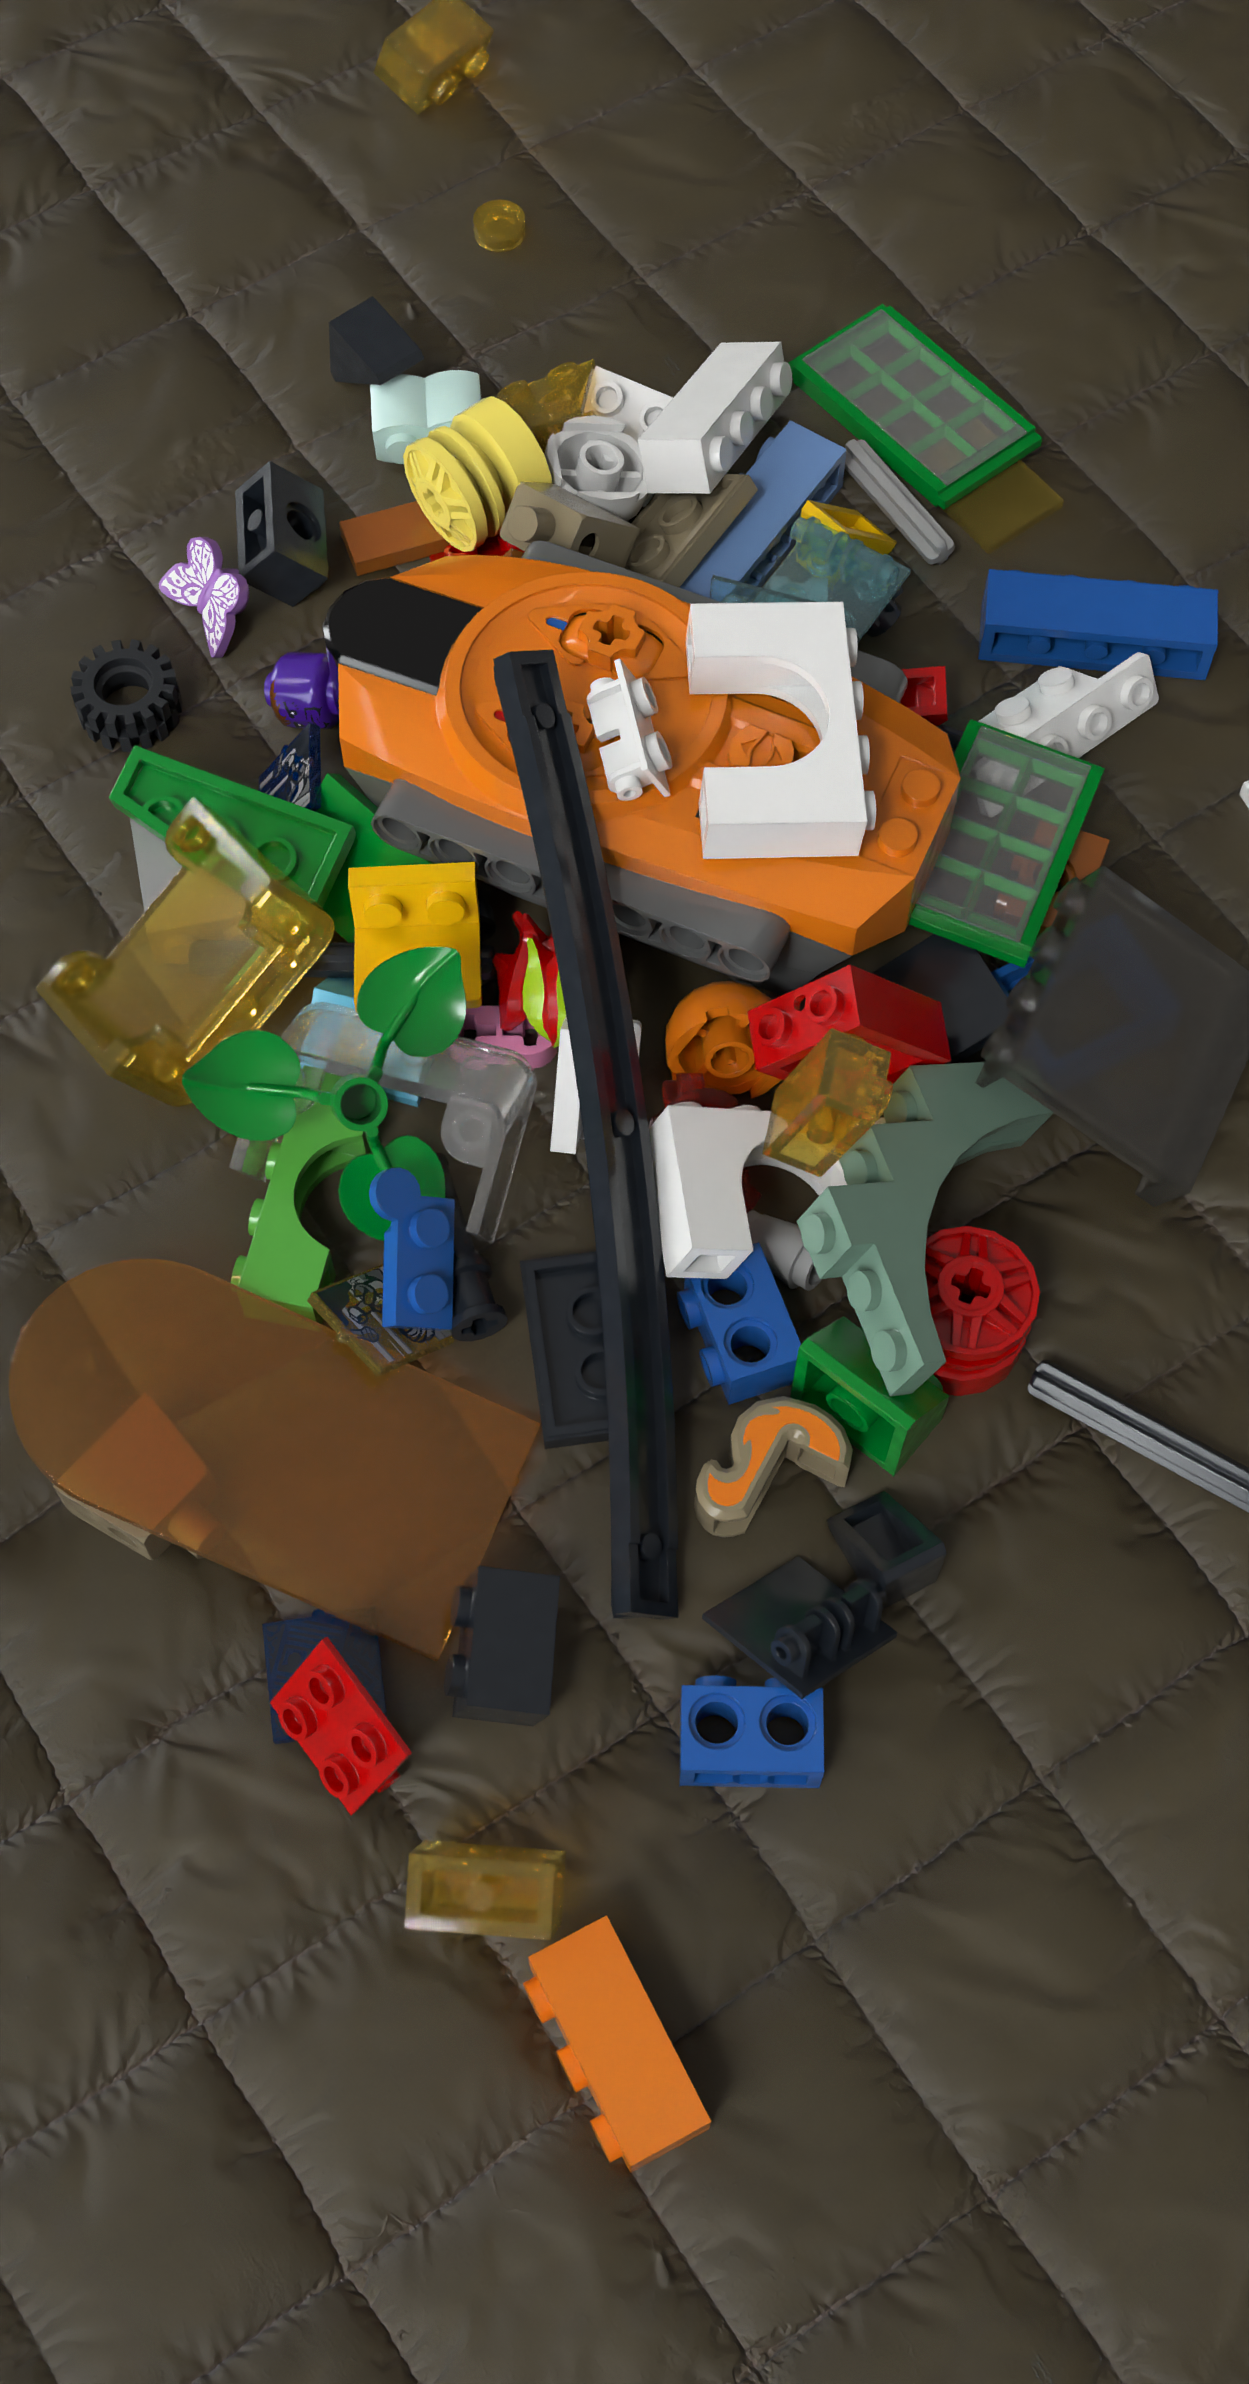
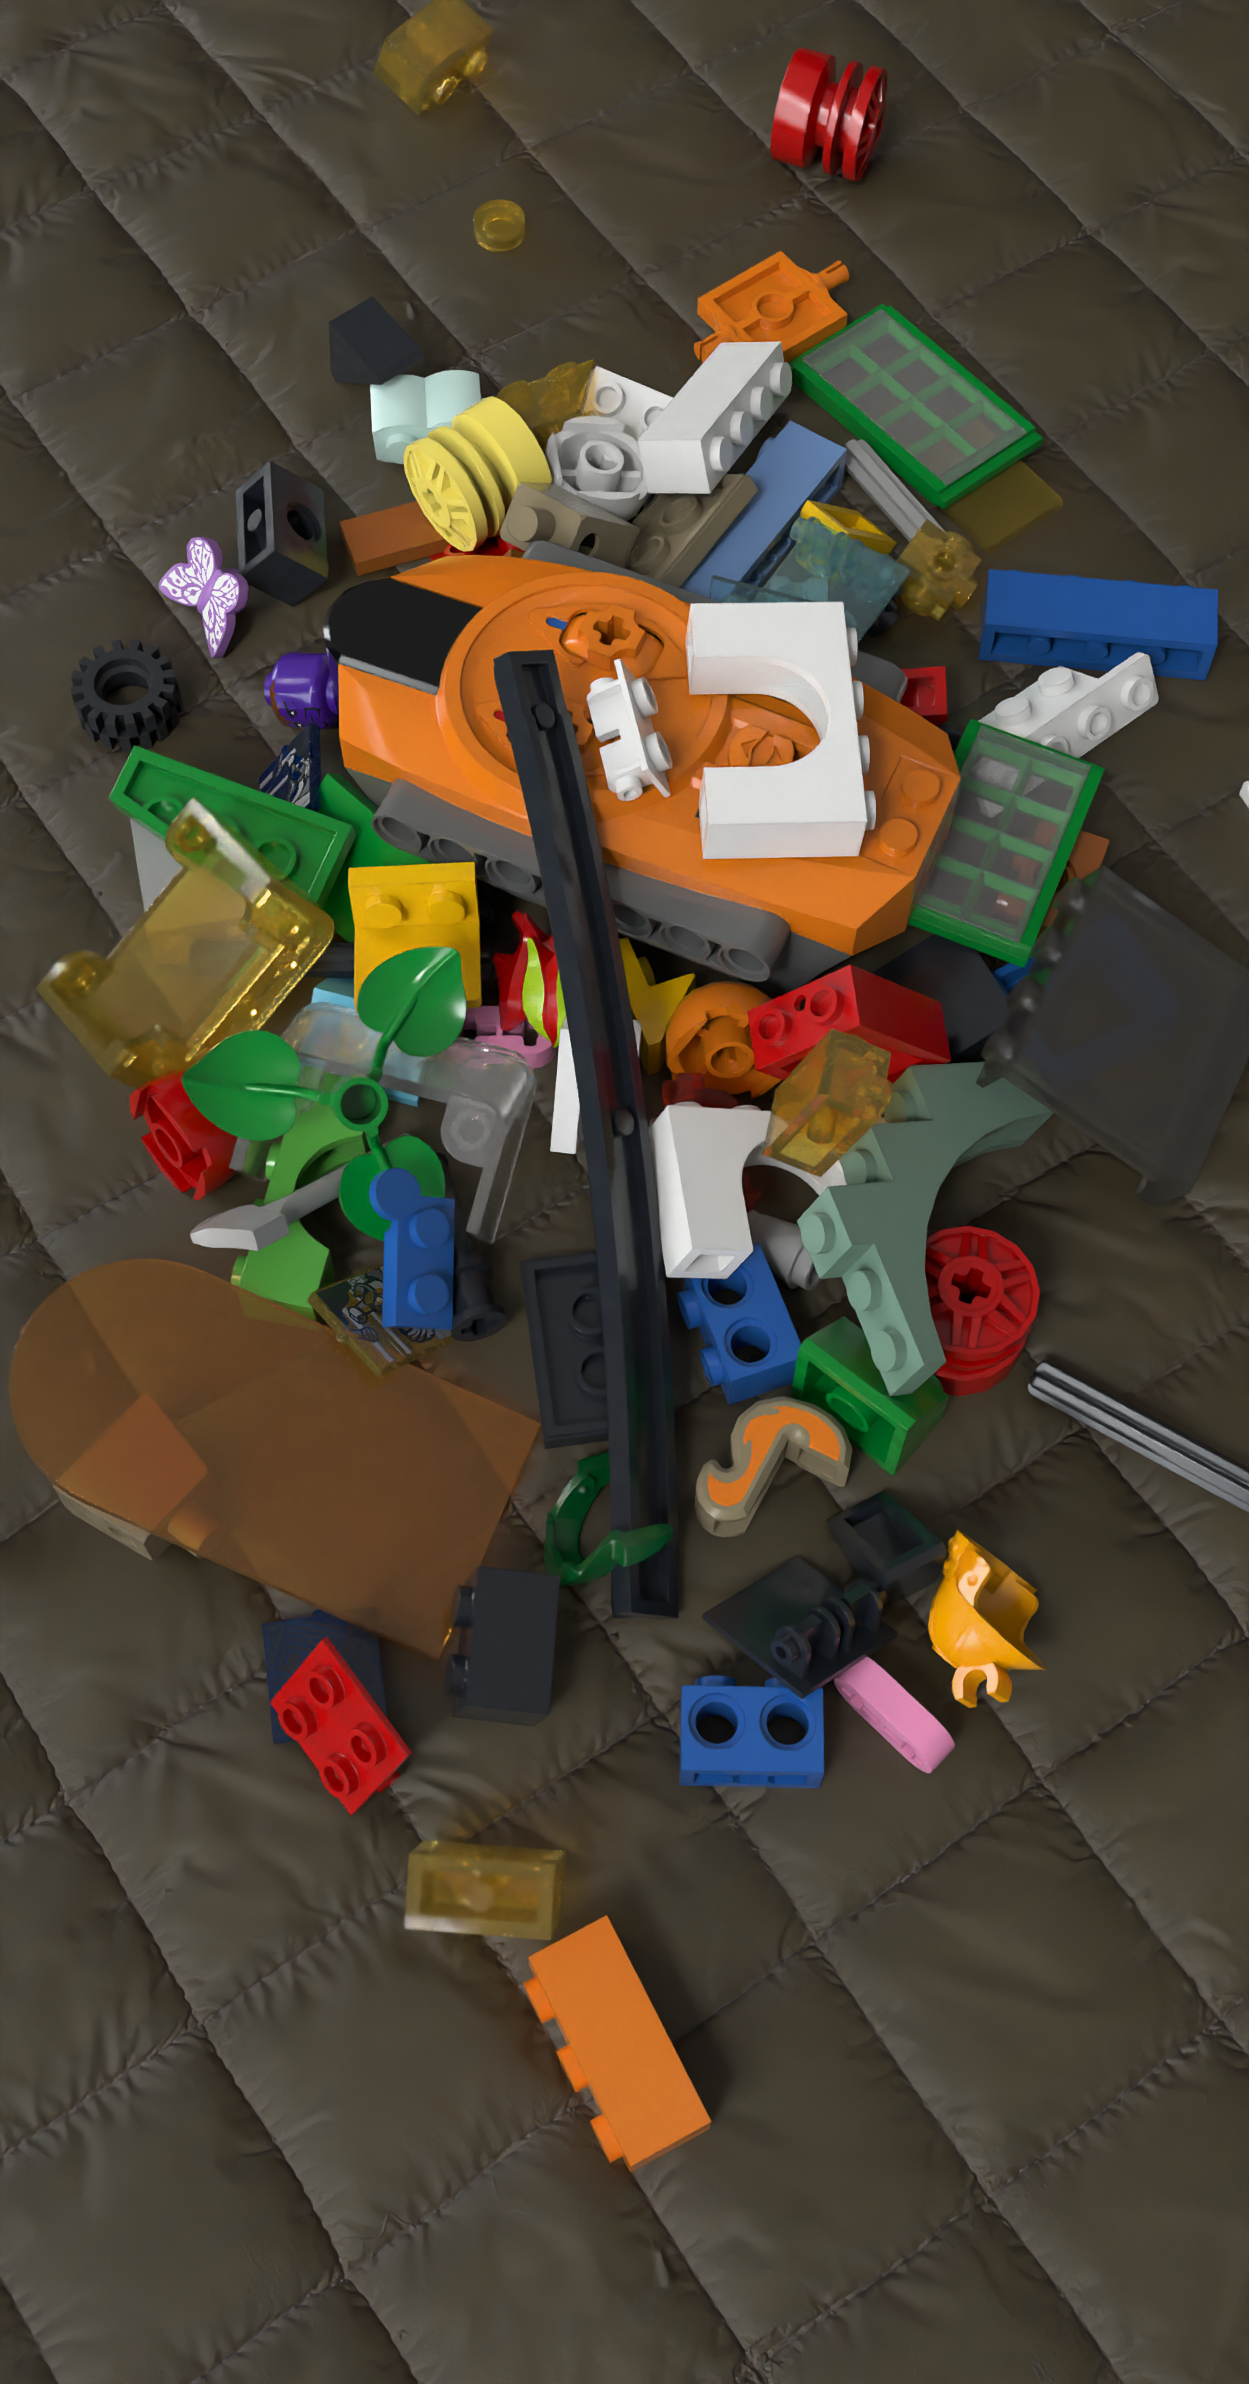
none -> red cylinder [129,1070,250,1201]
none -> light grey piece [190,1133,410,1251]
none -> dark green helmet [543,1452,673,1587]
none -> yellow slope [619,937,696,1075]
none -> orange plate [694,251,849,363]
none -> red wheel [770,47,888,182]
none -> bright pink beam [833,1657,955,1774]
none -> clear yellow brick [889,519,982,621]
none -> light orange helmet [928,1529,1047,1708]

